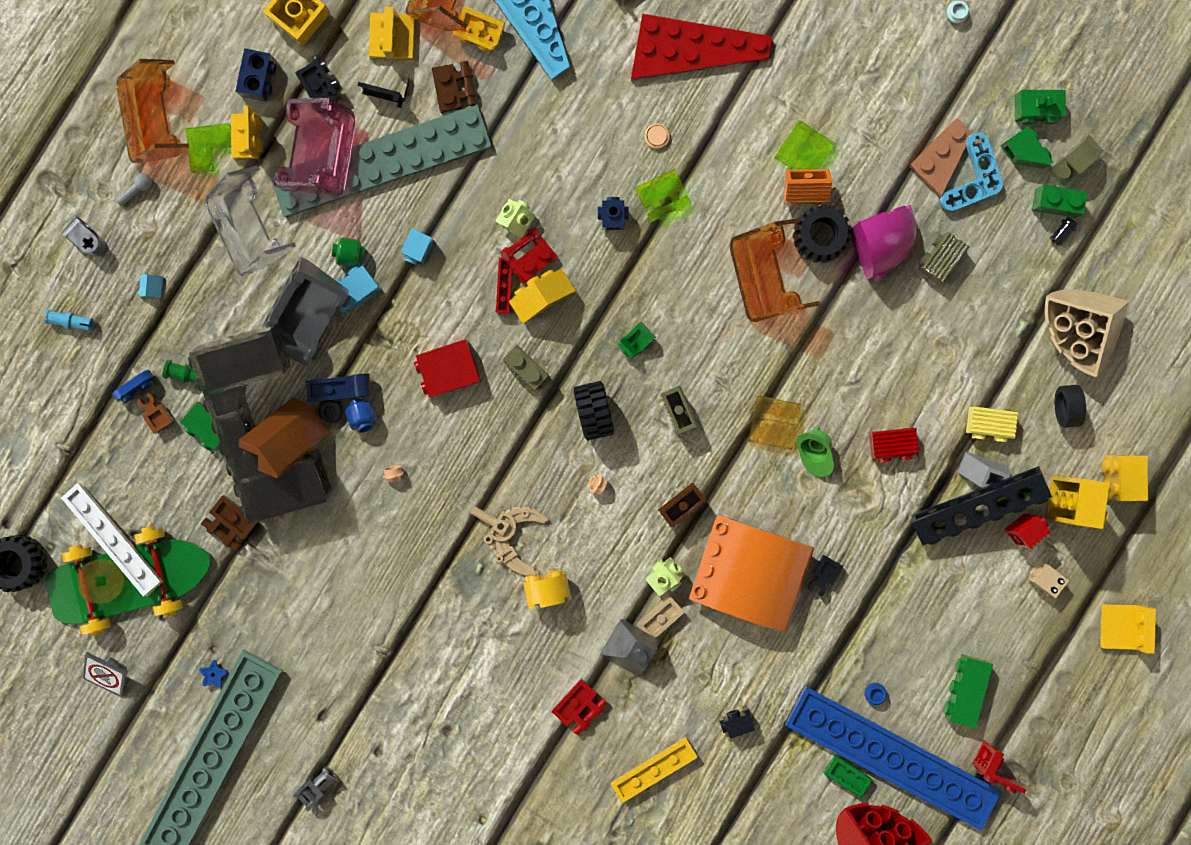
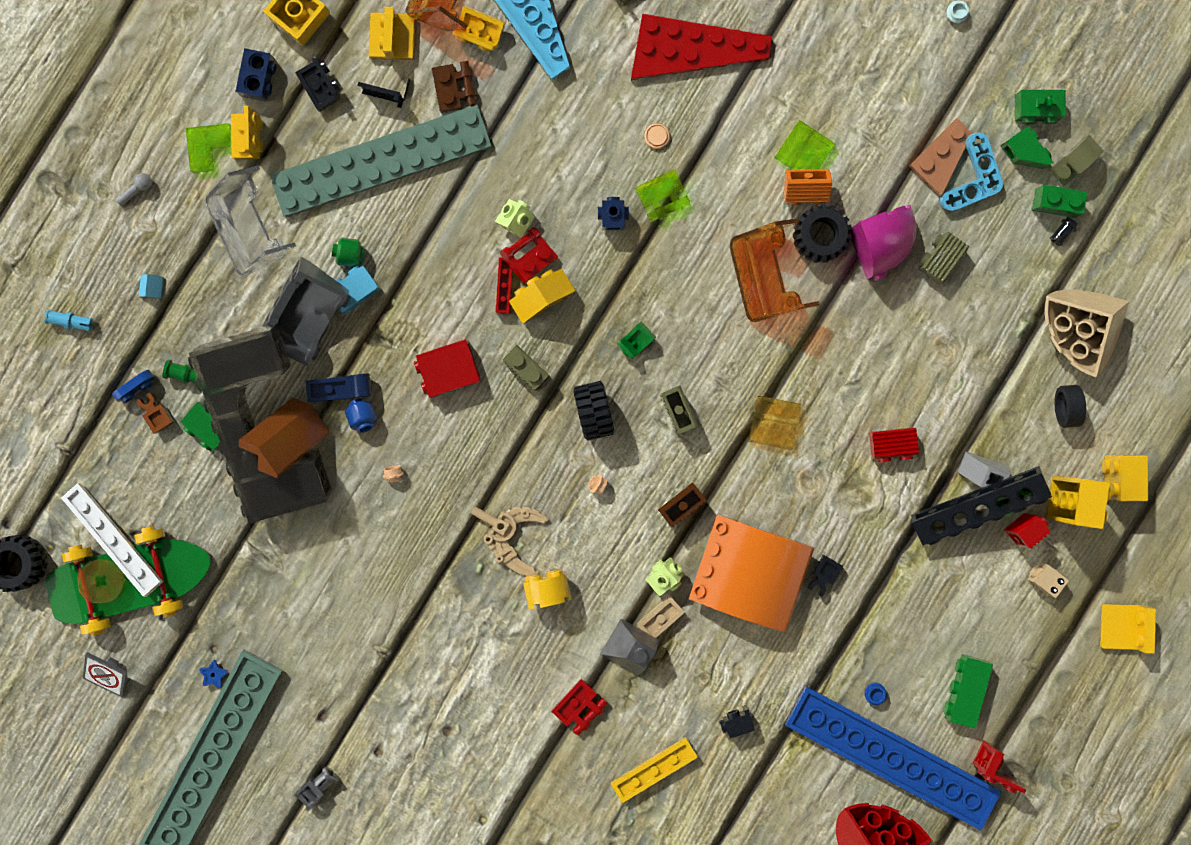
flat silver piece [61,216,107,257] -> none
clear orange windscreen [116,59,189,163] -> none
reddish brown plate [201,495,259,551] -> none
clear pink windscreen [273,98,356,196] -> none
black tile [320,401,343,423] -> none
medium azure brick [400,228,434,265] -> none
bright green piece [796,427,834,477] -> none
green plate [823,754,873,798] -> none
light yellow brick [966,407,1018,442] -> none

